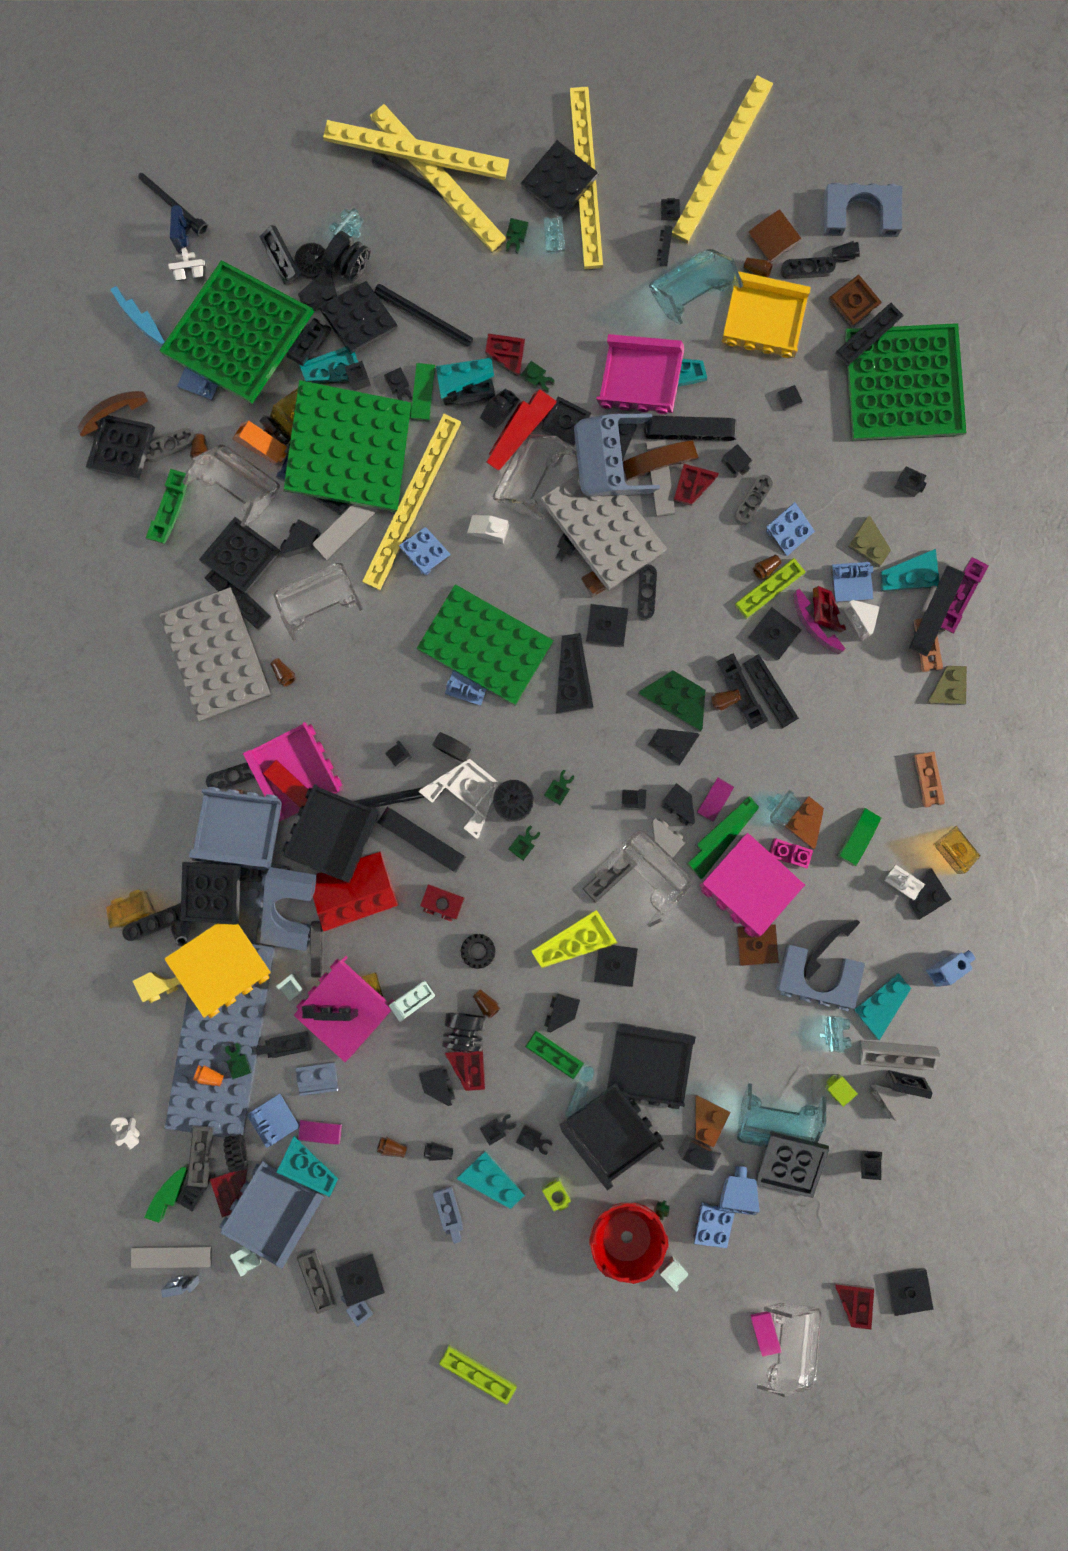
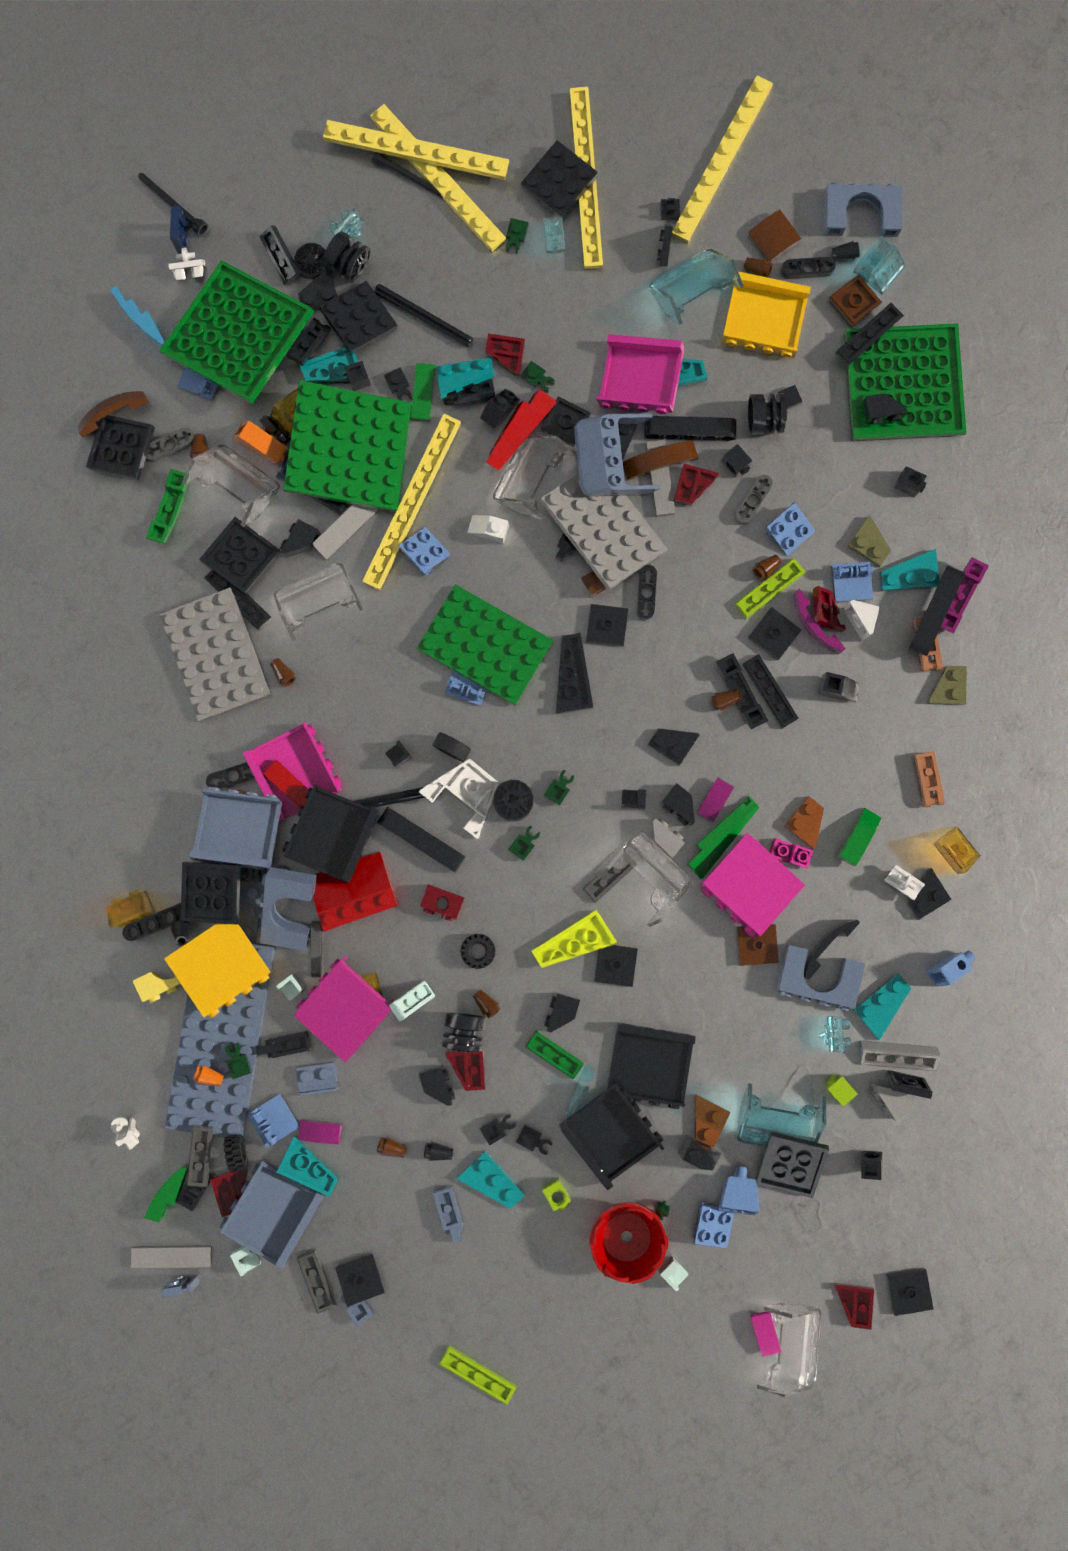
black hinge [302,1004,358,1021] -> none
dark green wing [638,670,706,732] -> none
clear light blue hips [767,790,801,827] -> none
none -> black wheel [748,393,787,435]
none -> black slope [818,672,860,702]
none -> clear light blue slope [853,235,906,295]
none -> black slope [862,393,908,425]

